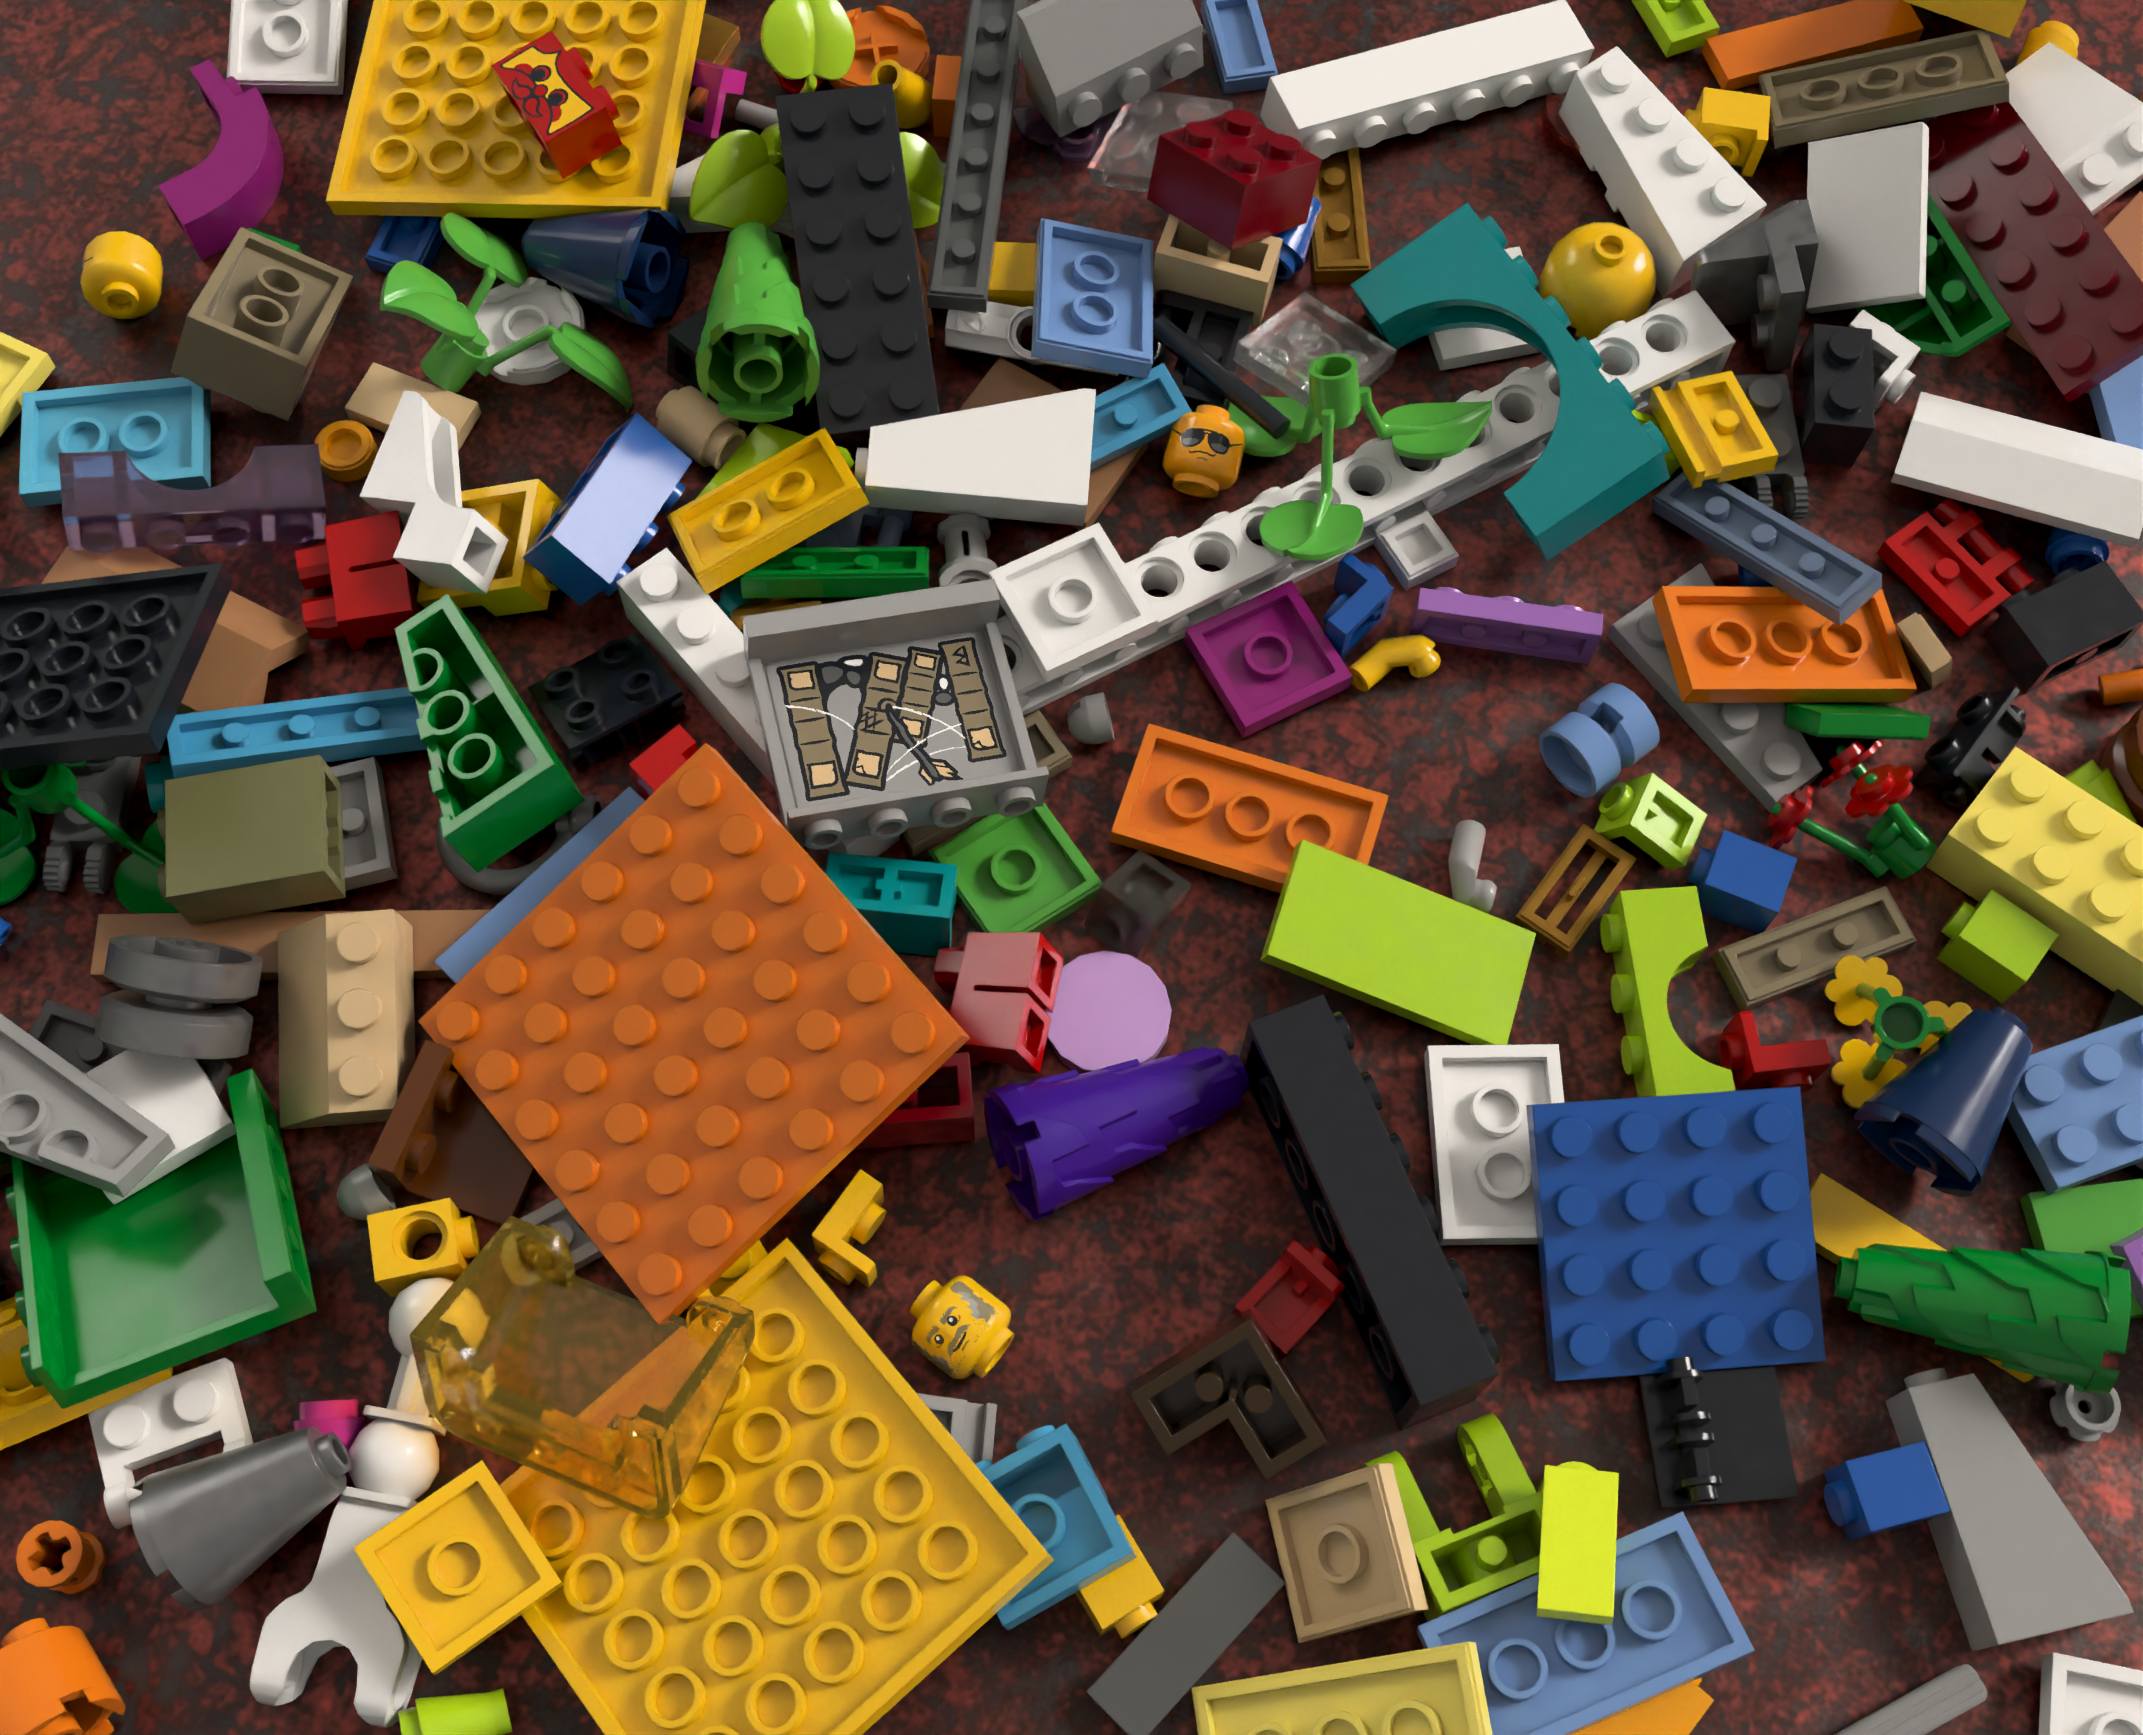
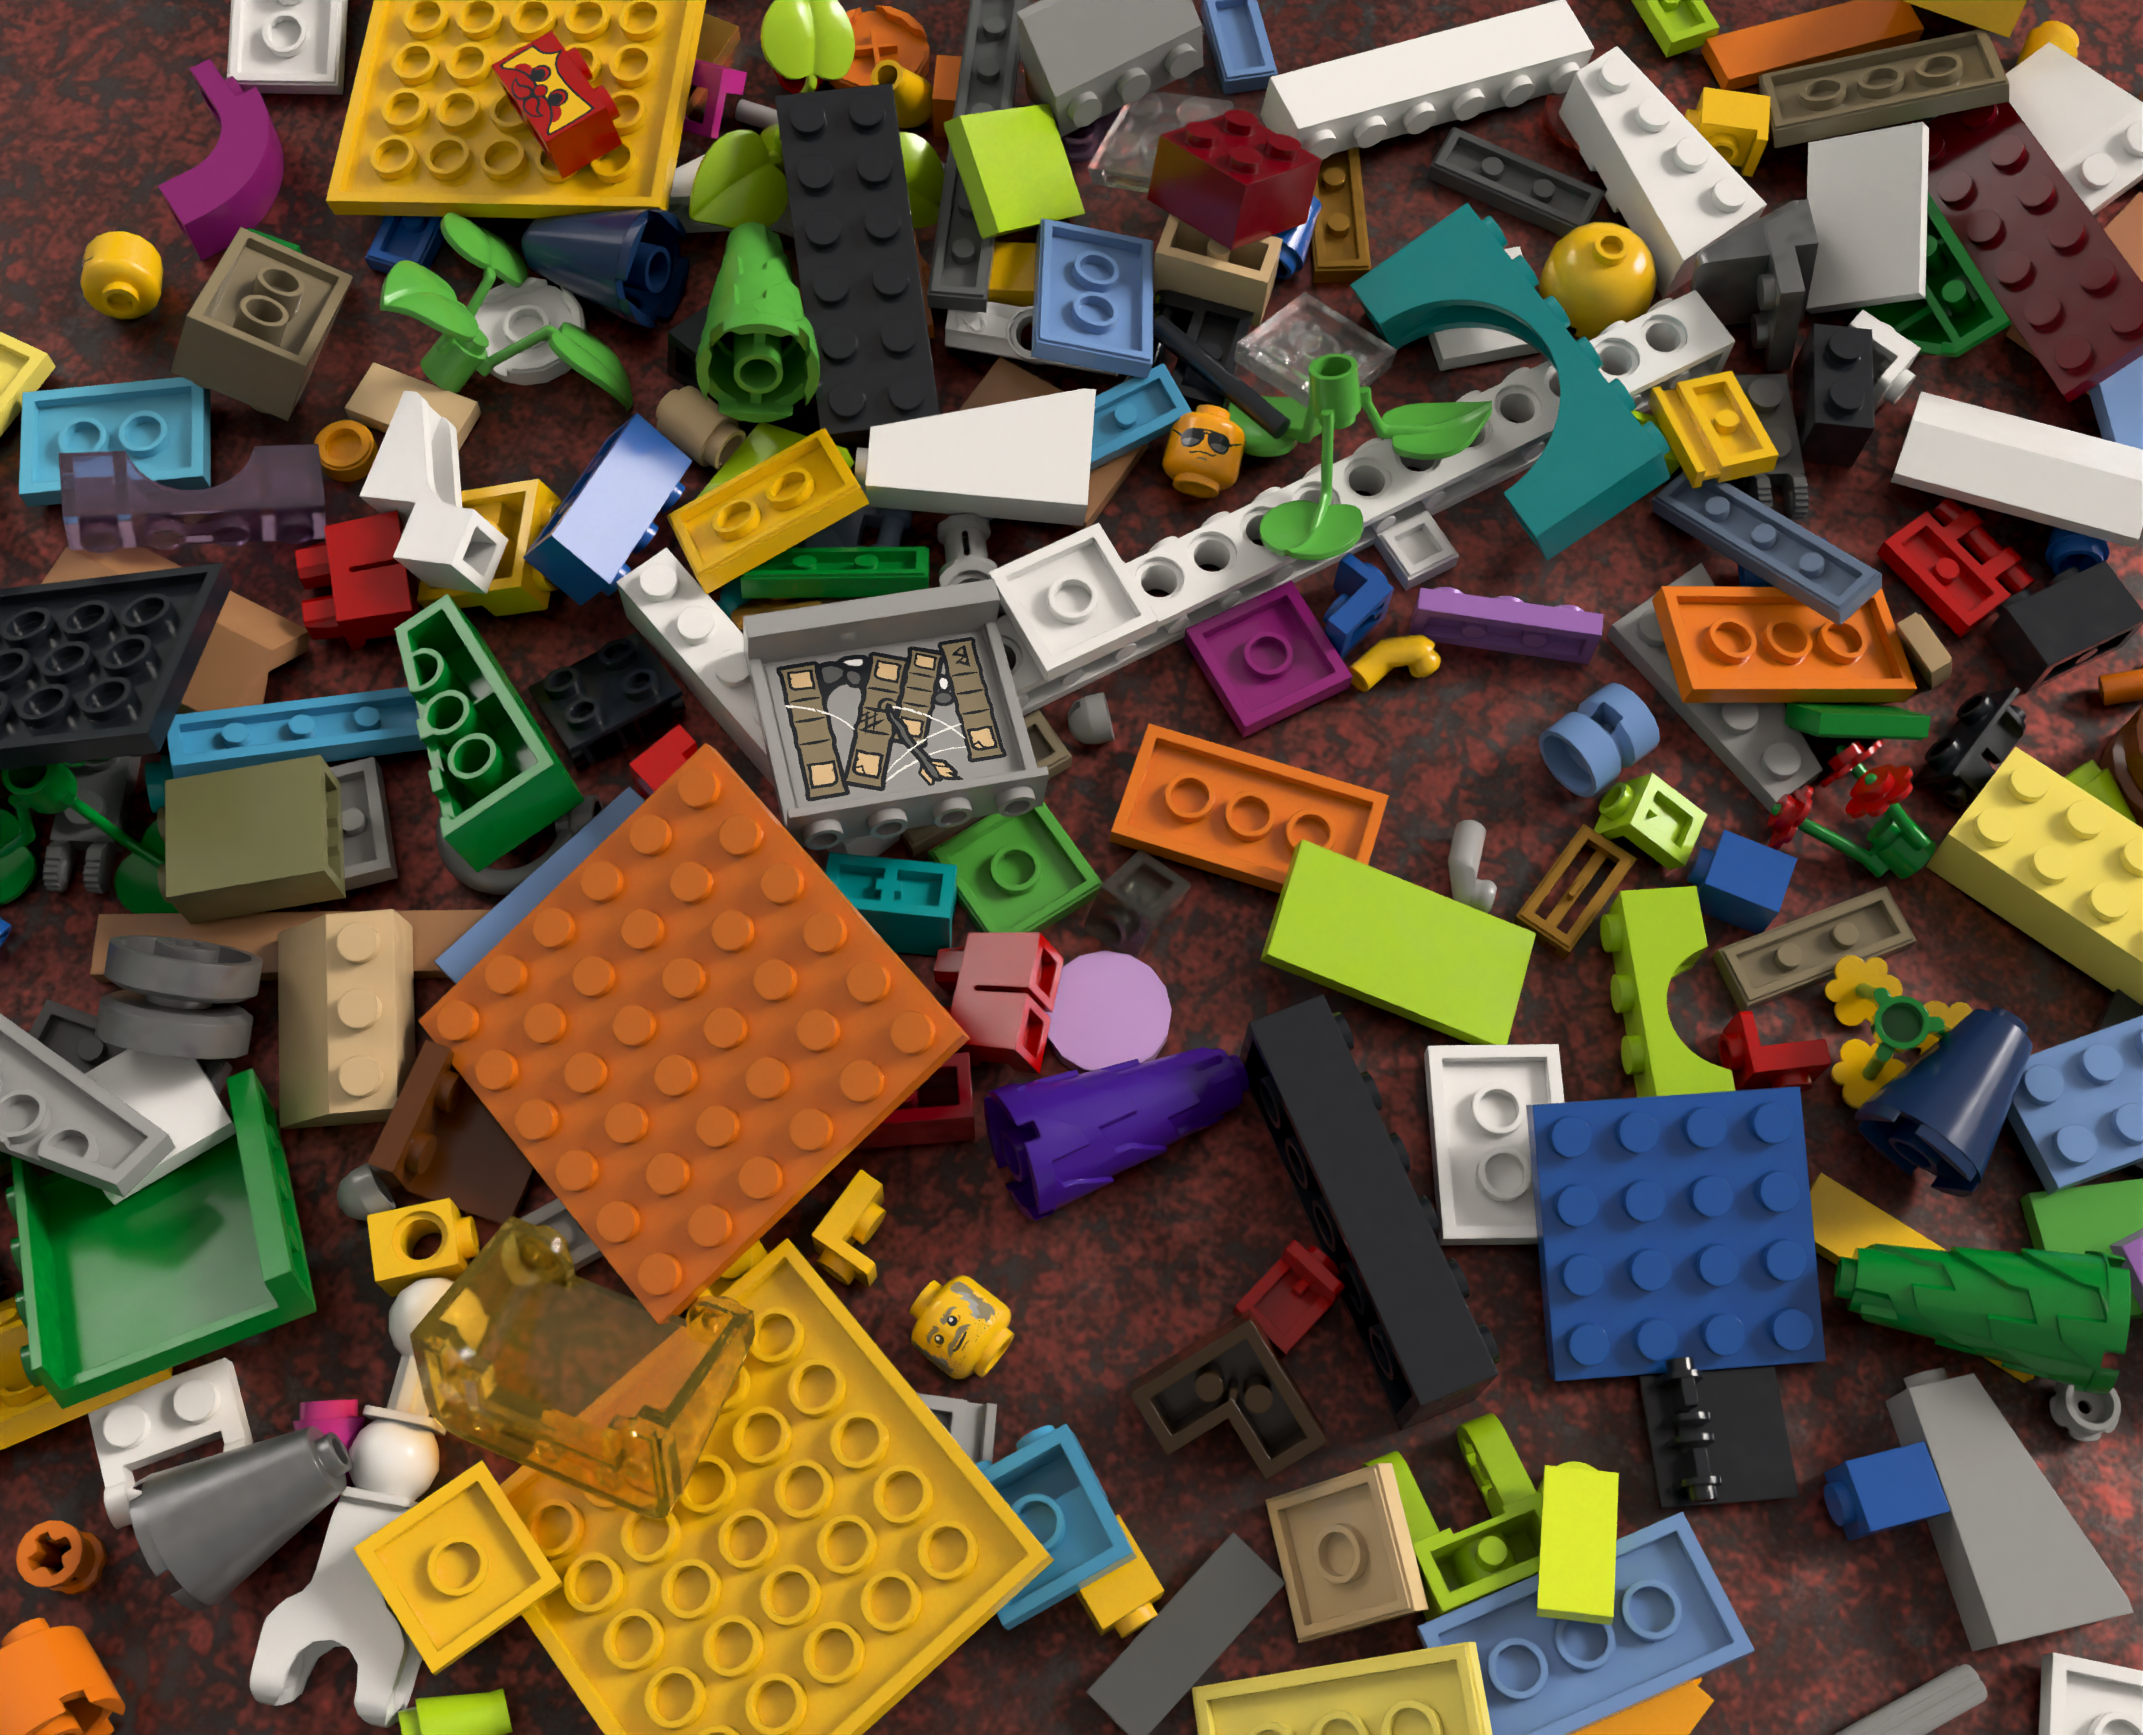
lime brick [1936,889,2059,1003] -> none
none -> lime tile [944,103,1085,239]
none -> dark grey tile [1427,127,1605,237]

